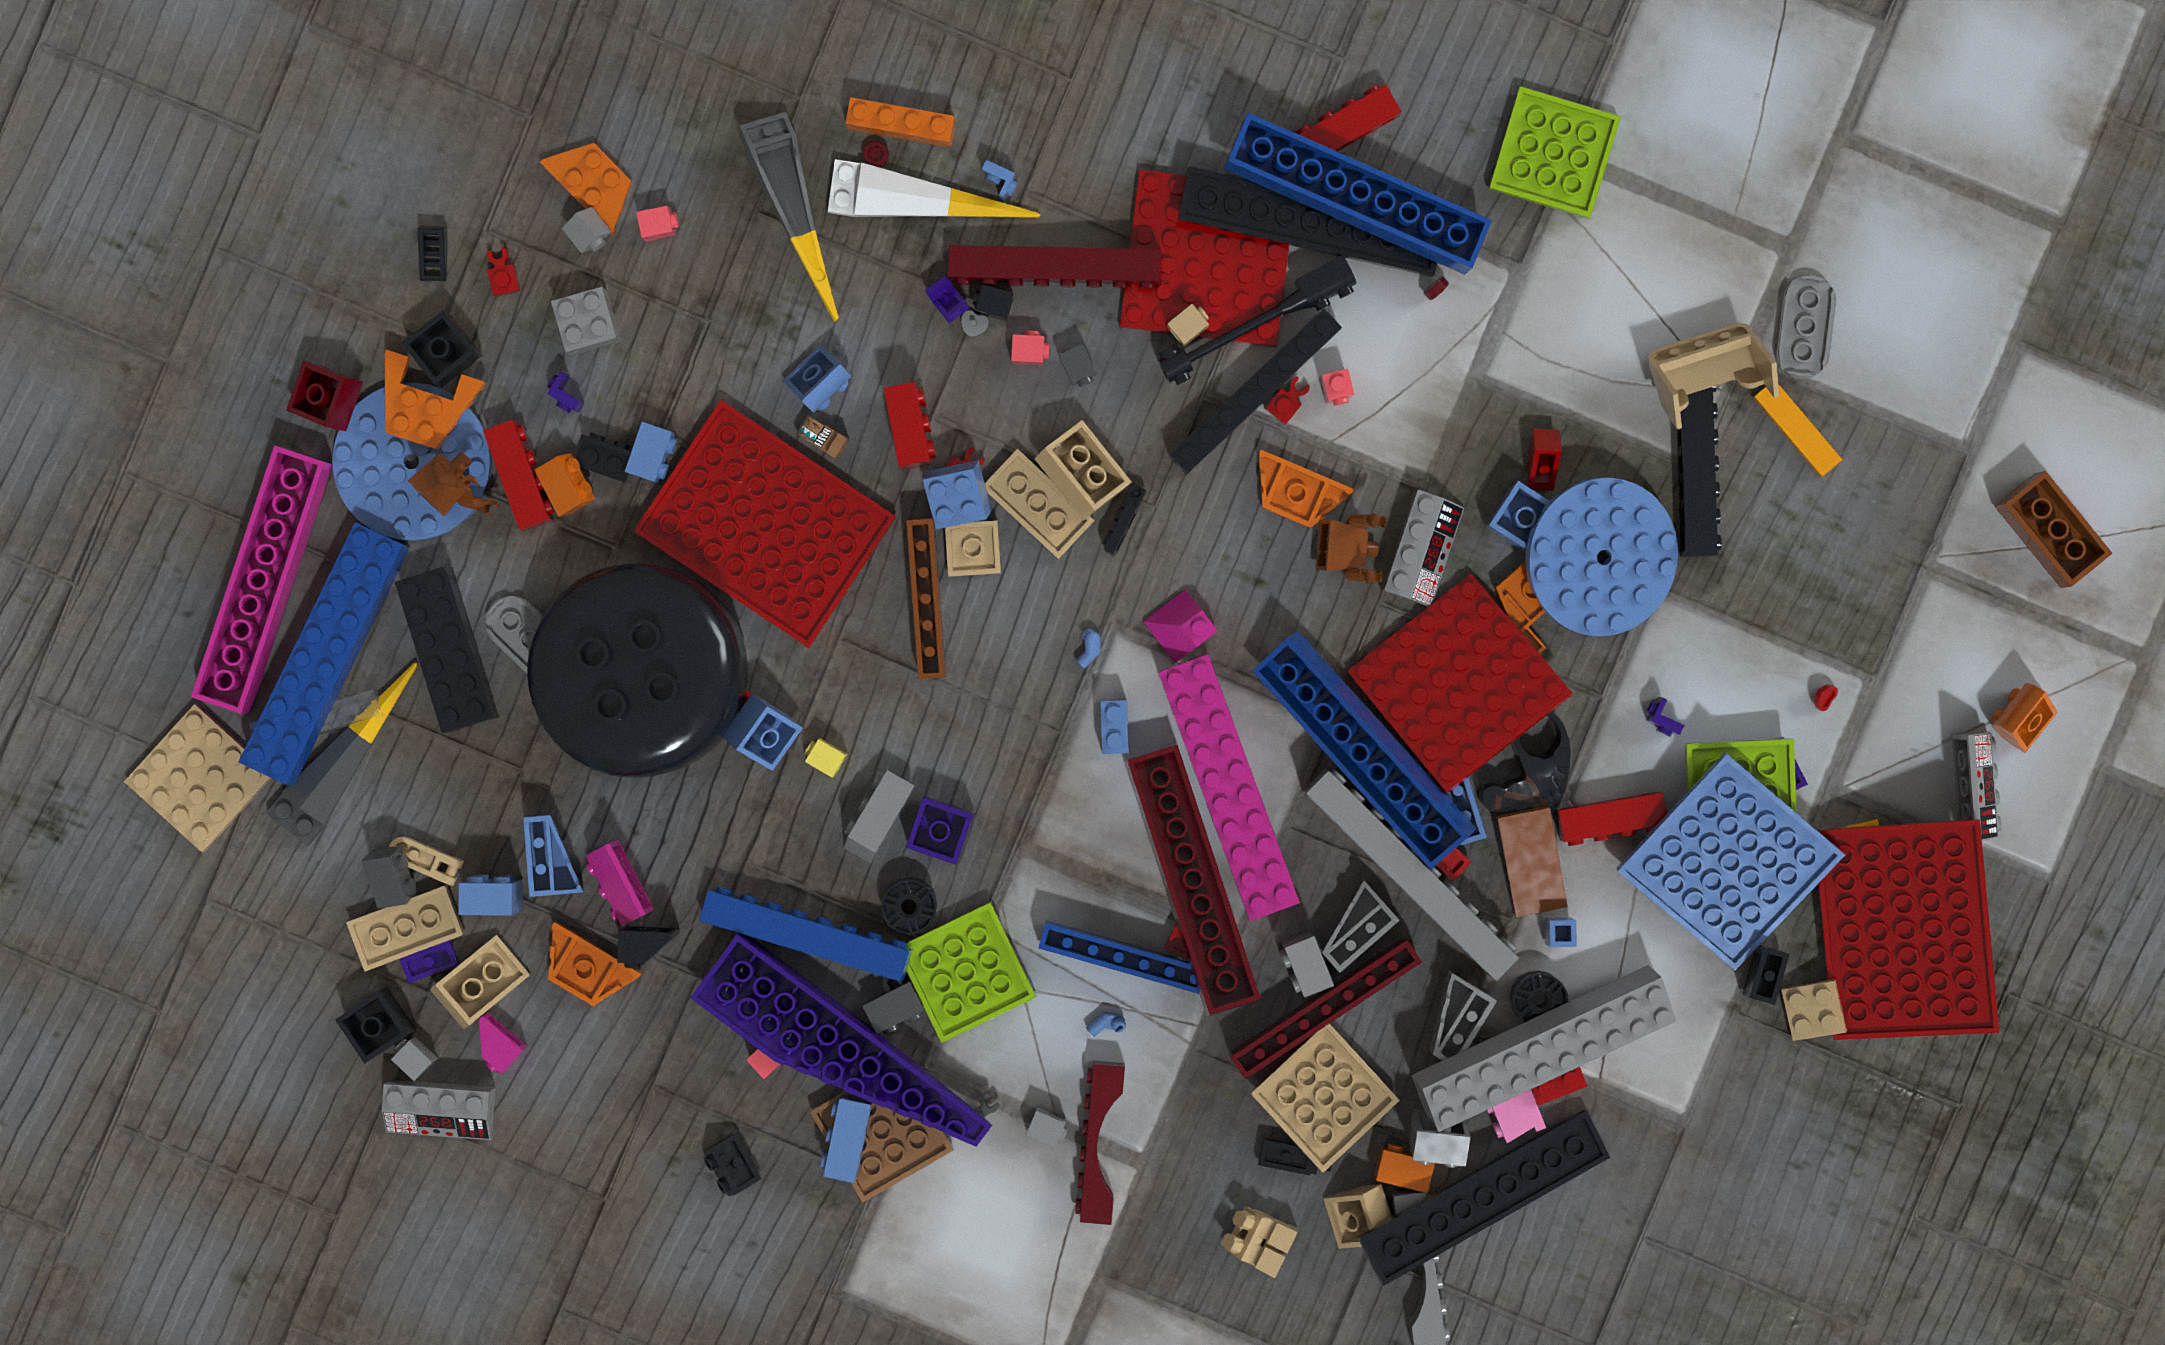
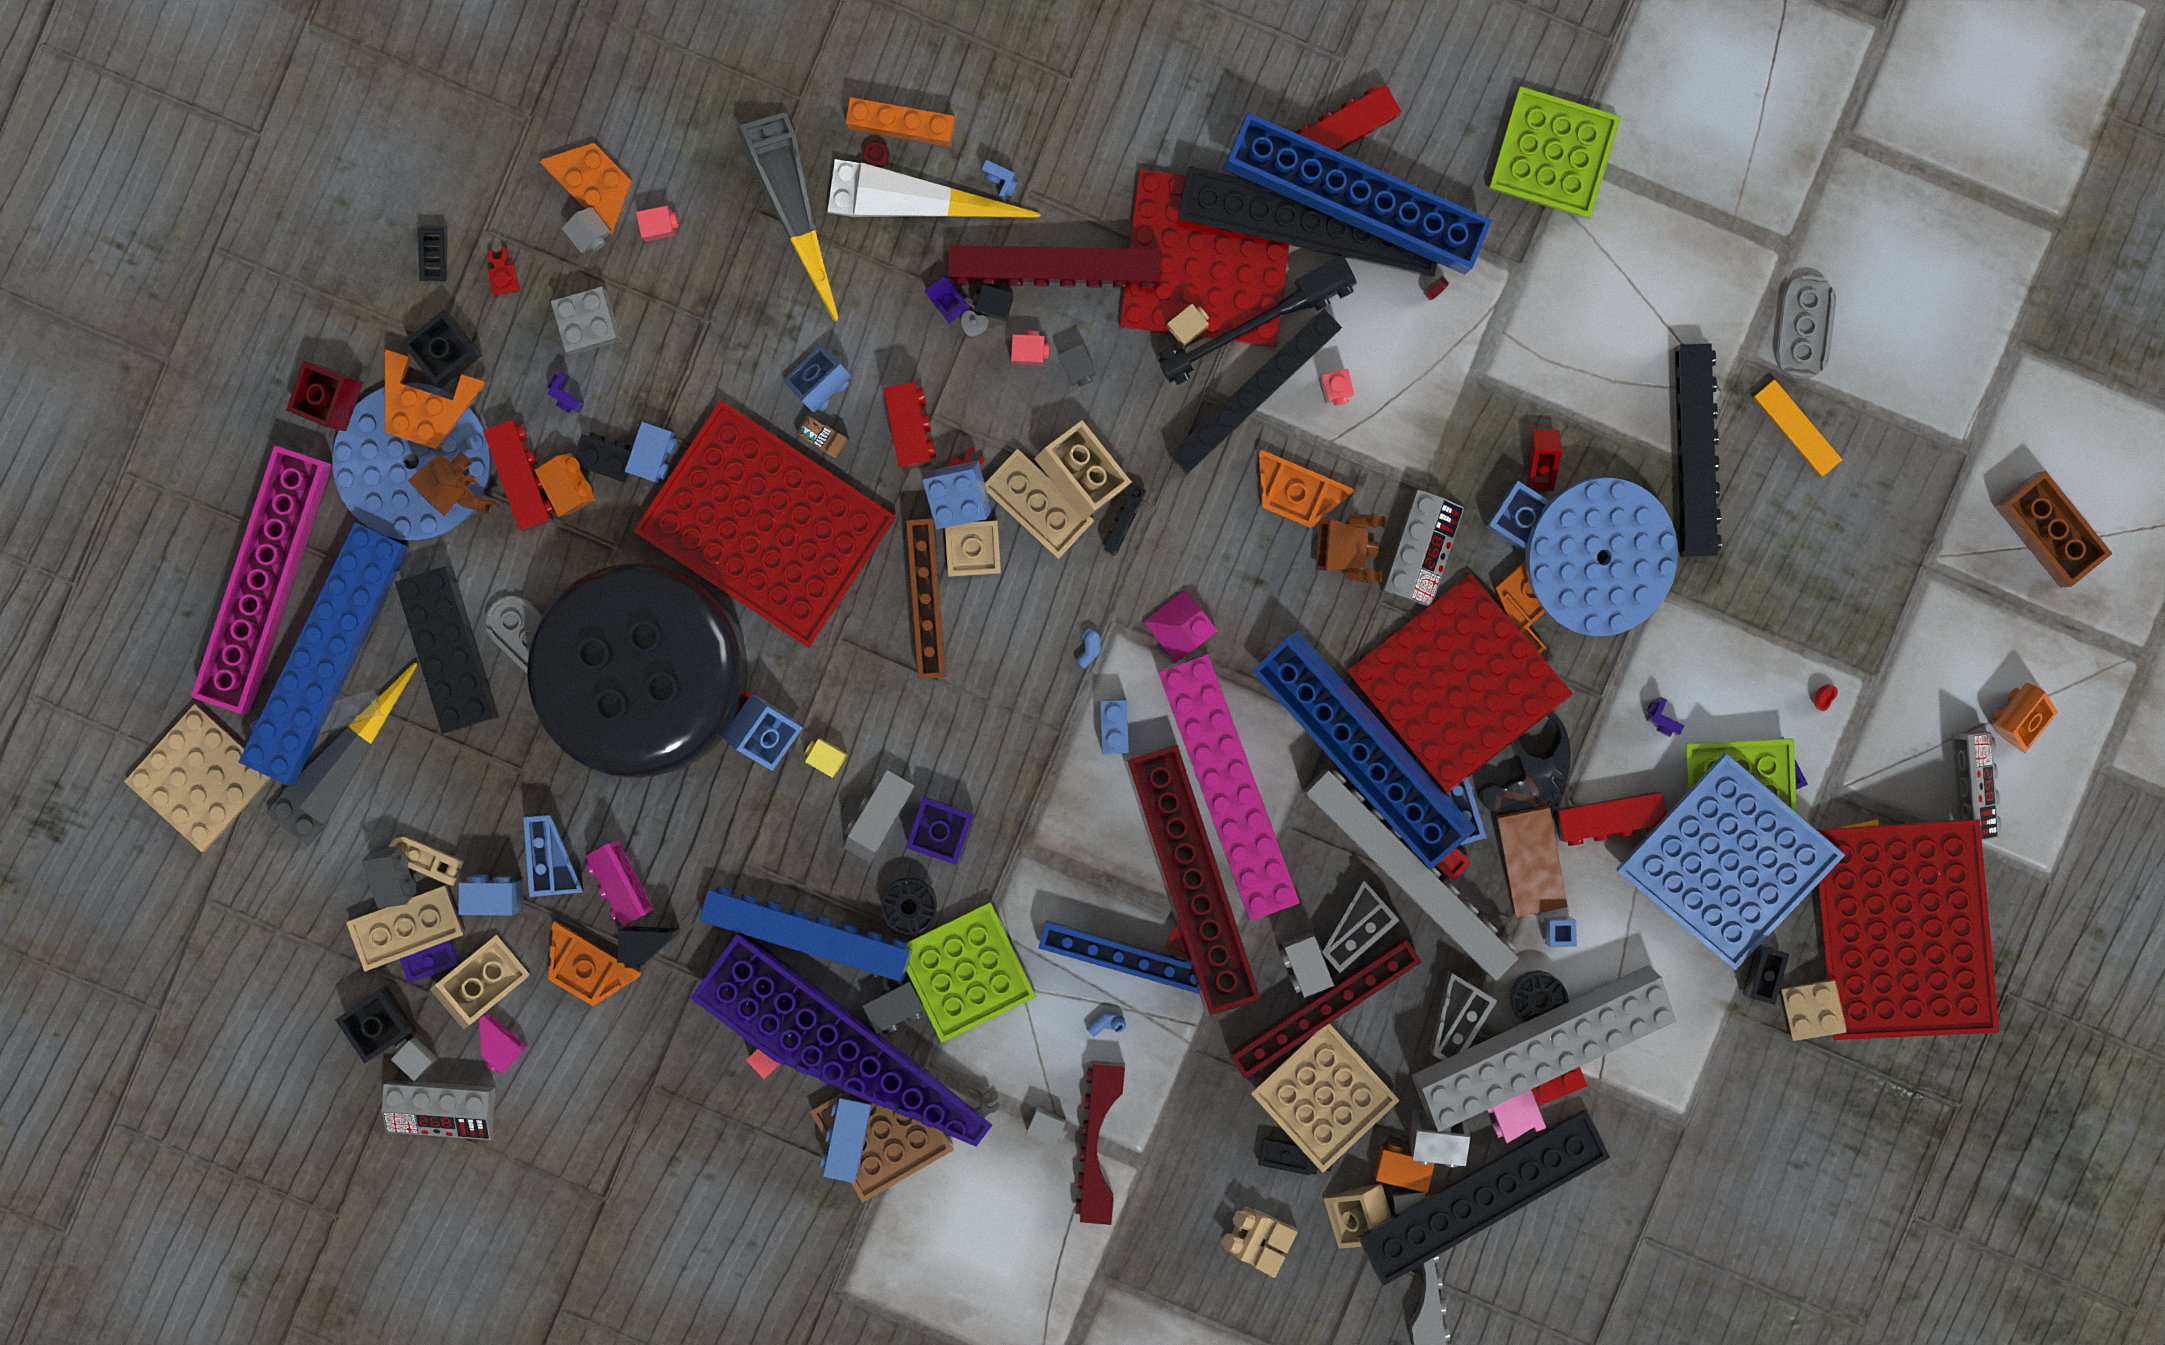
black bracket [703,1133,761,1196] -> none
red plate [1265,376,1310,425] -> none
tan windscreen [1648,323,1779,429] -> none

